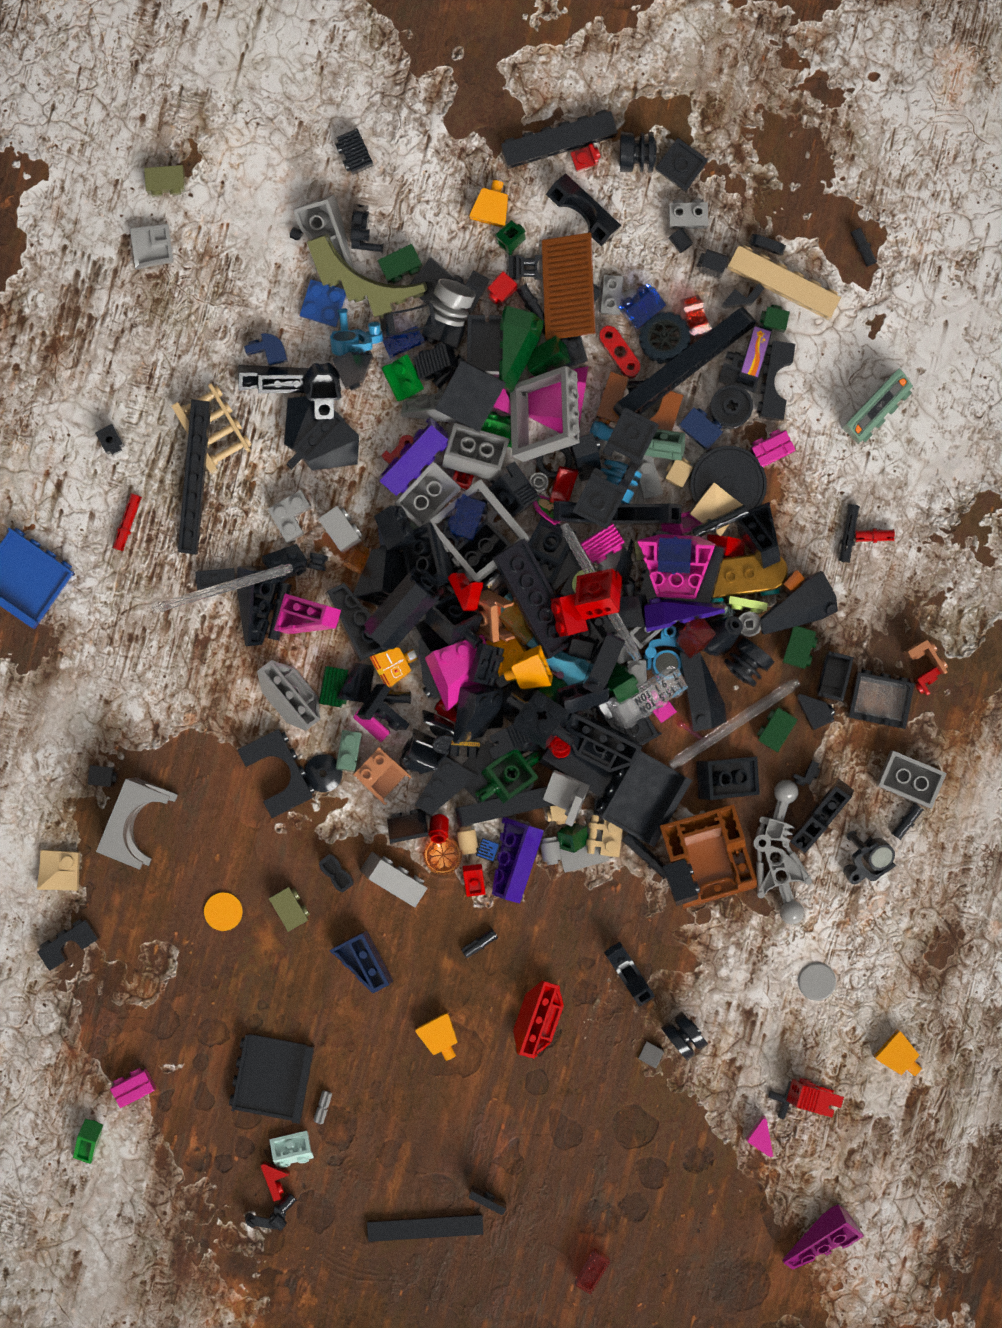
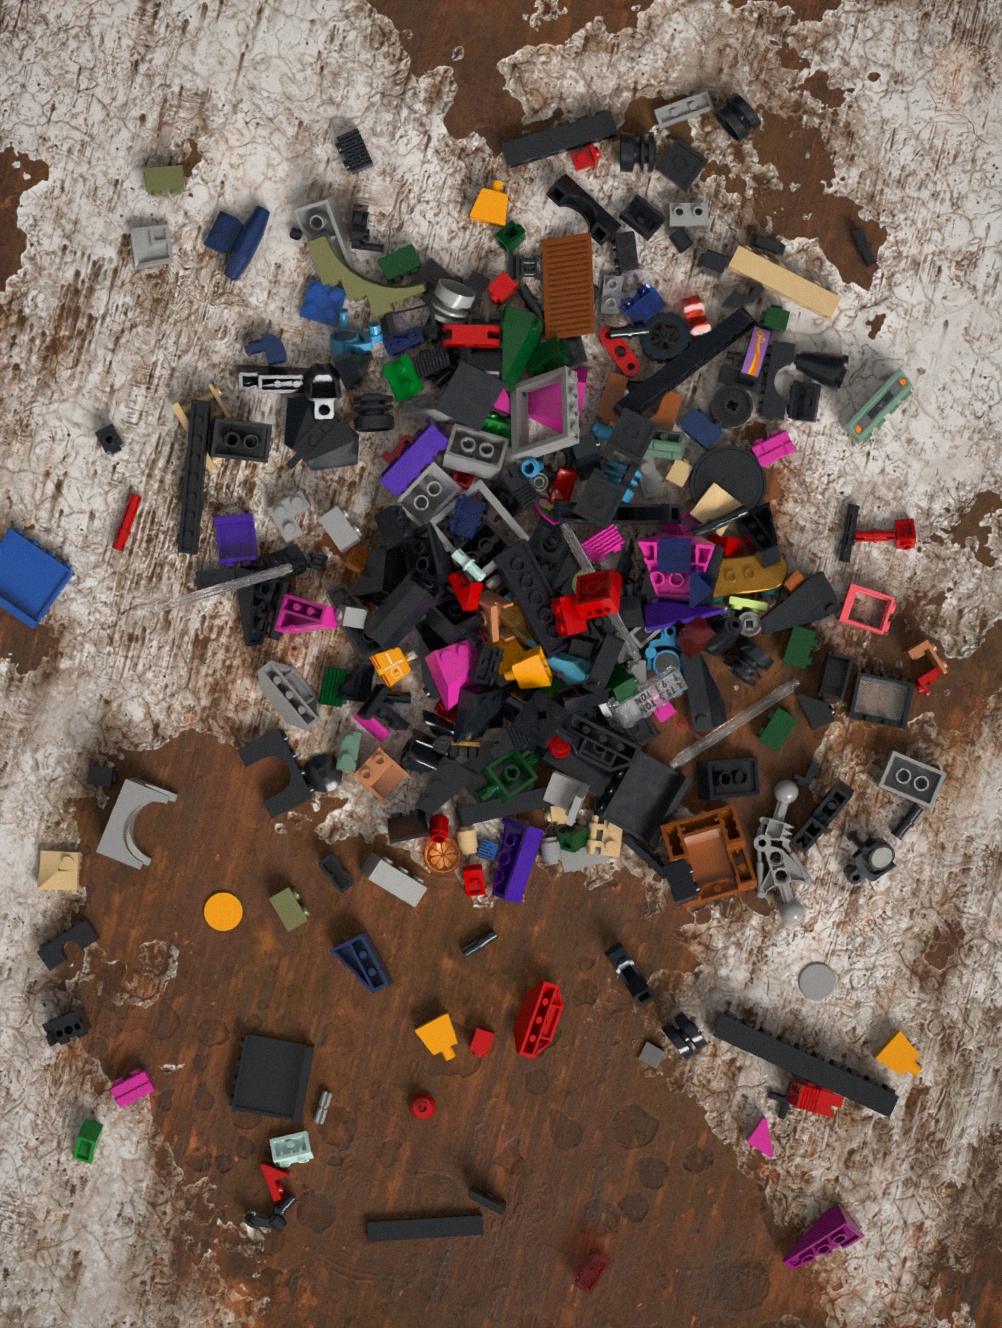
none -> black piece [42,1006,92,1047]
none -> dark blue plate [204,206,270,281]
none -> black slope [208,415,273,463]
none -> dark purple panel [214,513,258,567]
none -> light grey brick [335,604,367,629]
none -> black wheel [353,393,394,432]
none -> red cone [410,1093,436,1119]
none -> red piece [442,324,500,348]
none -> light aqua axle [452,548,486,581]
none -> red brick [469,1026,495,1058]
none -> dark azure cone [521,458,544,477]
none -> black pin [609,324,649,340]
none -> black bracket [611,231,639,275]
none -> black bracket [619,194,666,241]
none -> light grey plate [653,91,714,129]
none -> clear blue slope [689,564,716,608]
none -> black brick [710,1010,899,1118]
none -> black wheel [713,93,761,143]
none -> black bracket [787,380,821,423]
none -> black cone [794,351,849,392]
none -> coral window [837,583,897,635]
none -> red bracket [894,519,916,550]

